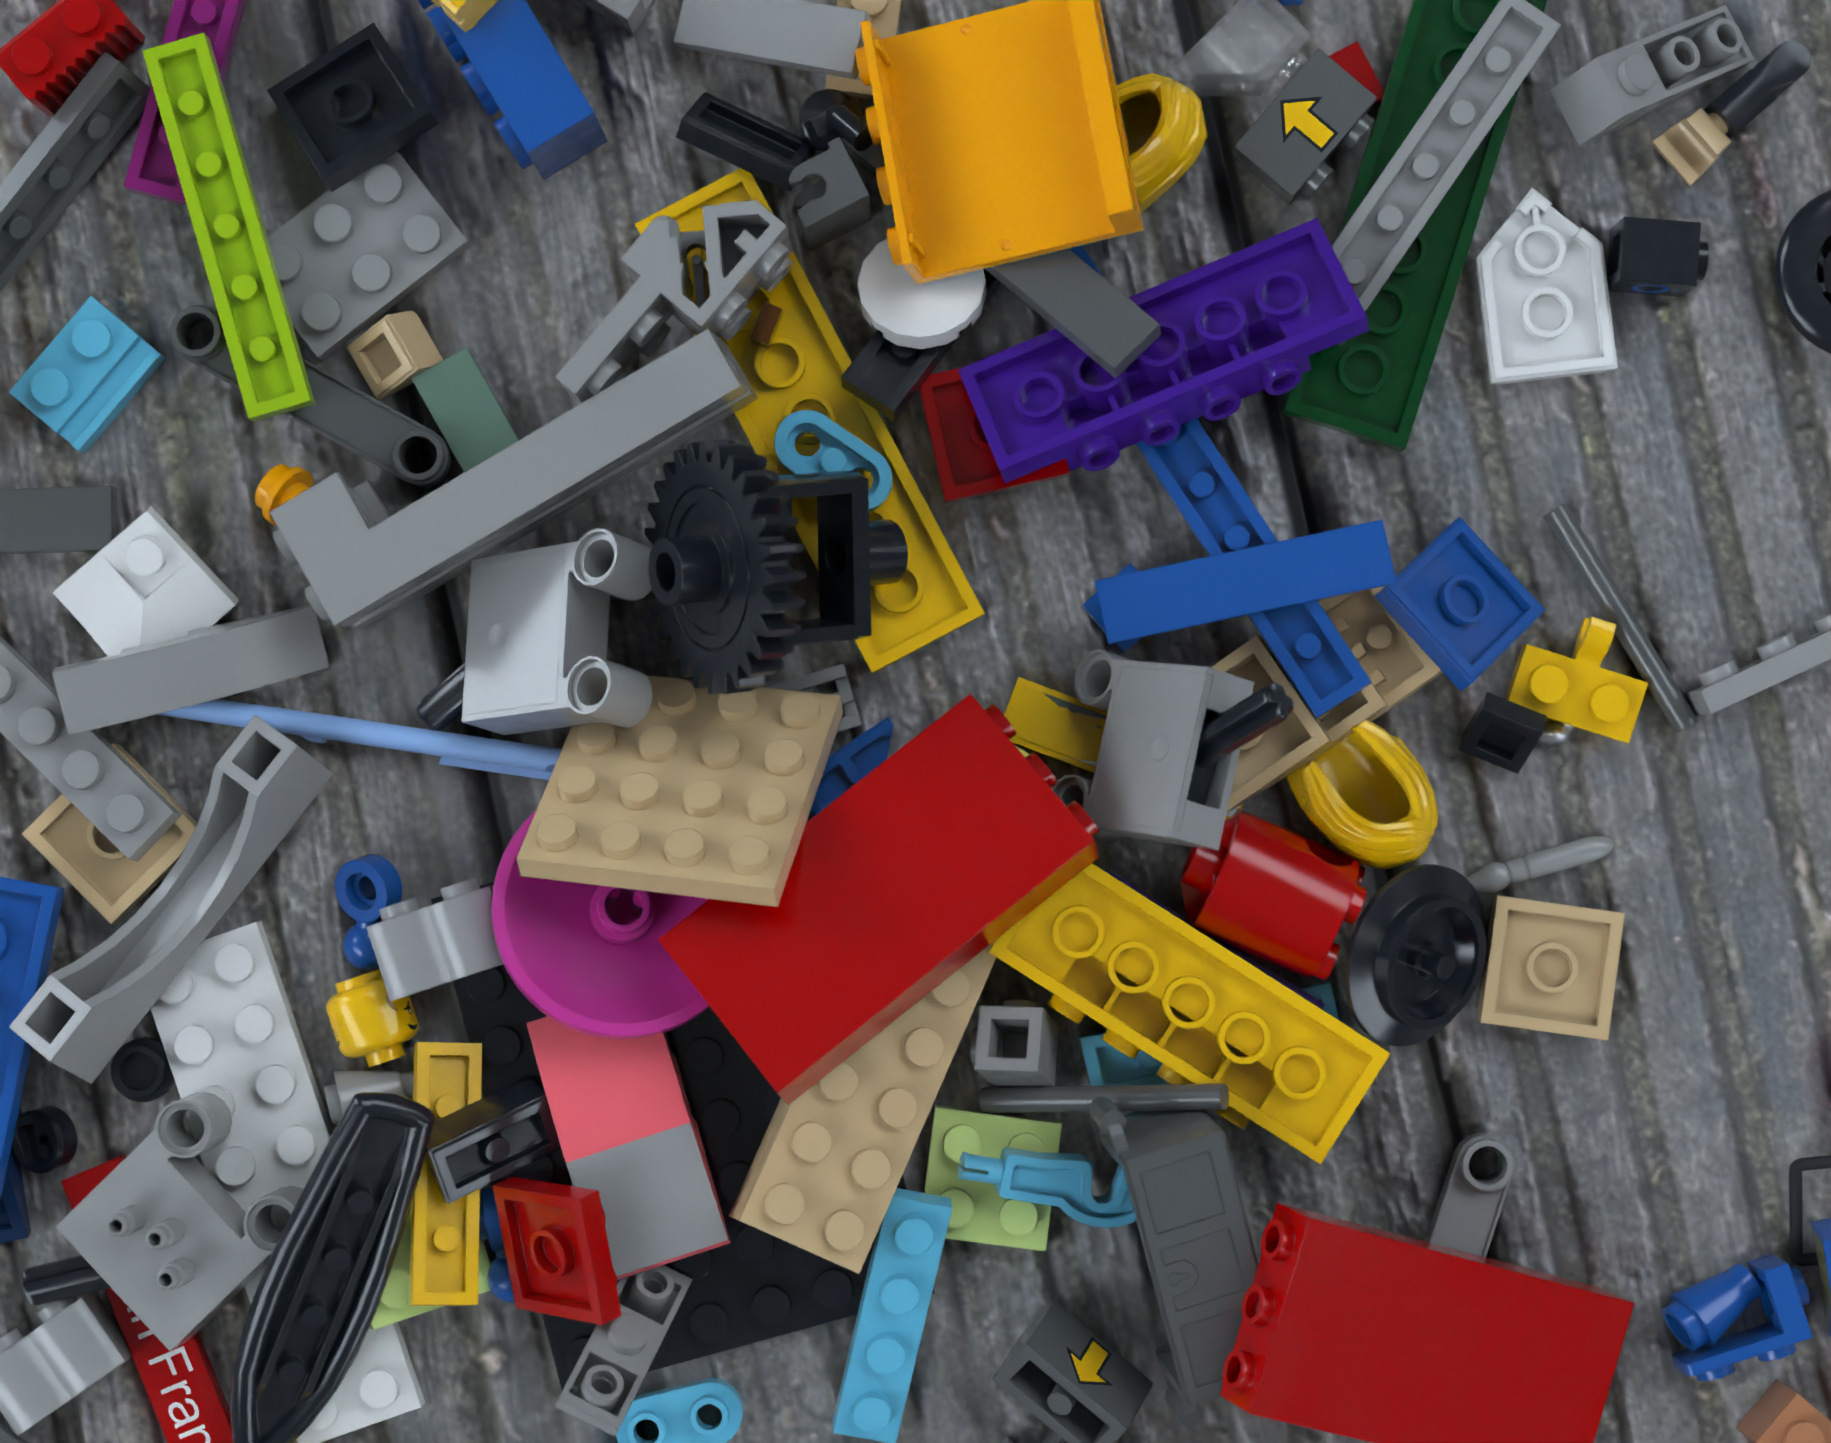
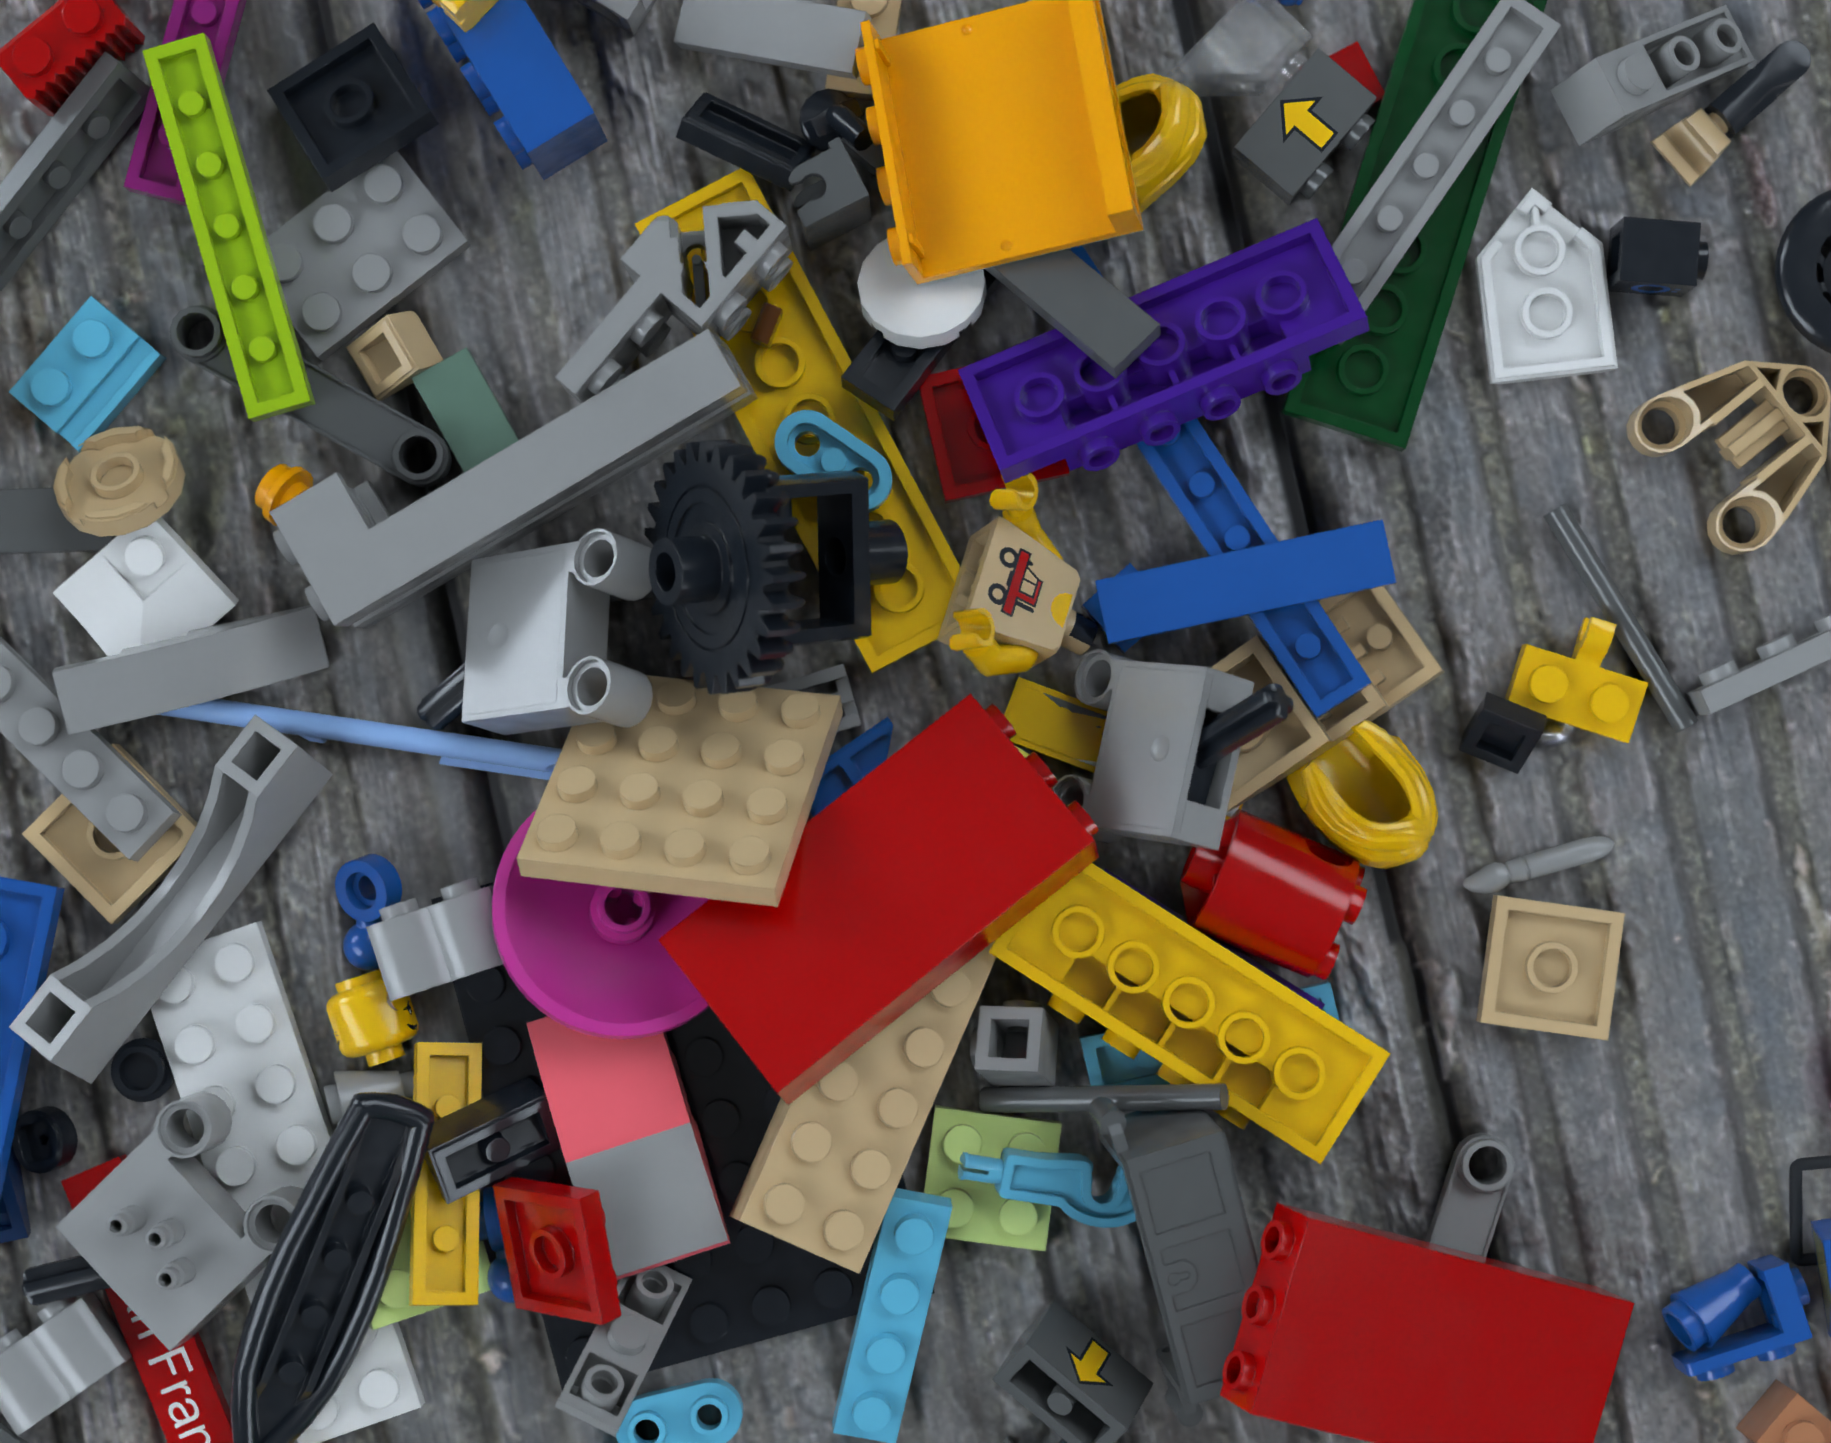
black piece [1345,864,1486,1047] -> none
blue tile [1374,516,1545,691] -> none
none -> tan tile [53,426,186,537]
none -> torso [937,473,1098,677]
none -> tan connector [1626,360,1831,555]

